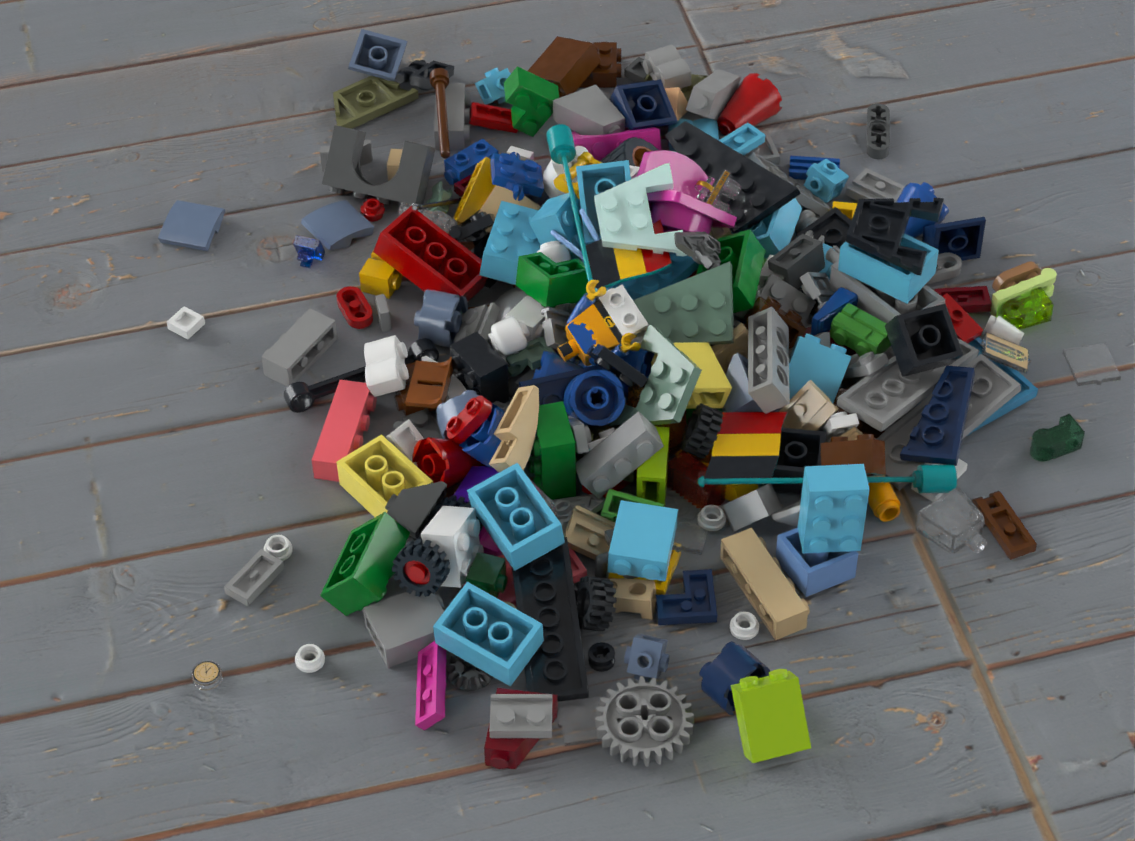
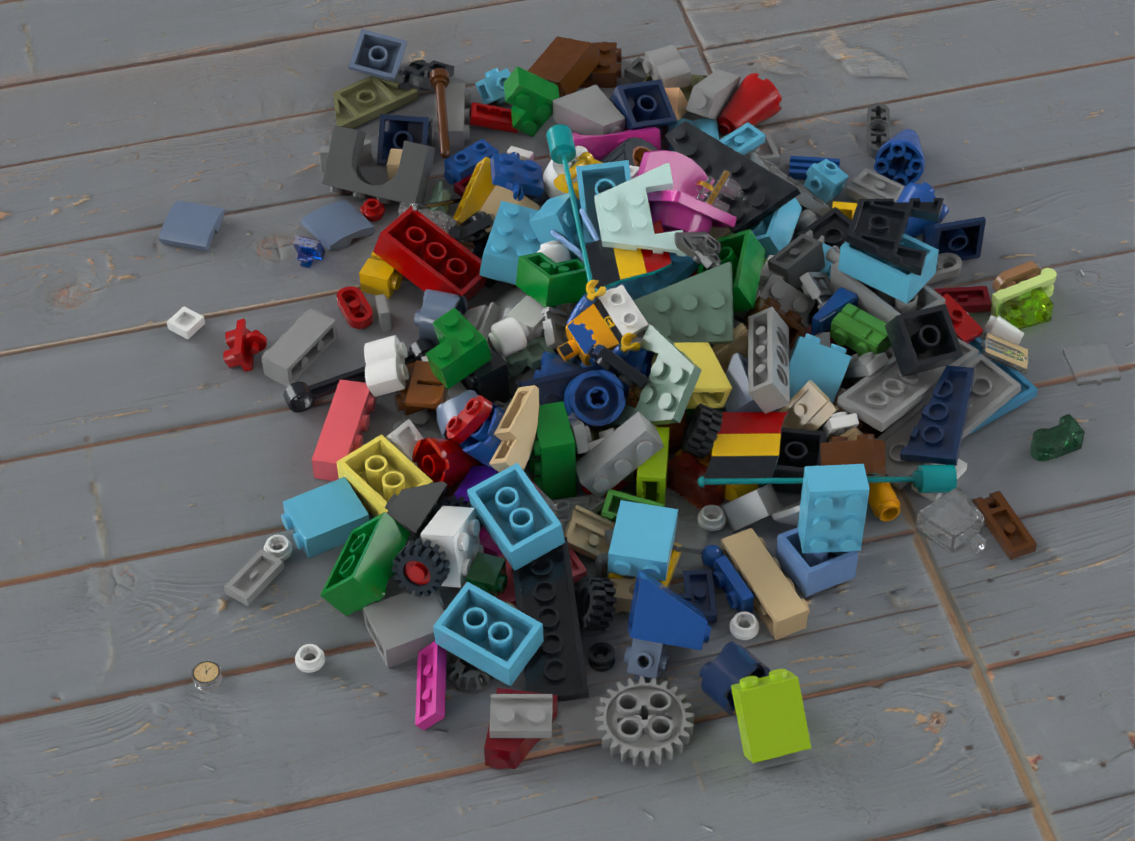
none -> red hips [223,318,267,372]
none -> medium azure brick [281,477,369,558]
none -> dark blue slope [377,114,433,165]
none -> green brick [426,308,492,389]
none -> blue slope [627,570,711,651]
none -> blue plate [701,545,754,614]
none -> blue cone [874,129,925,186]

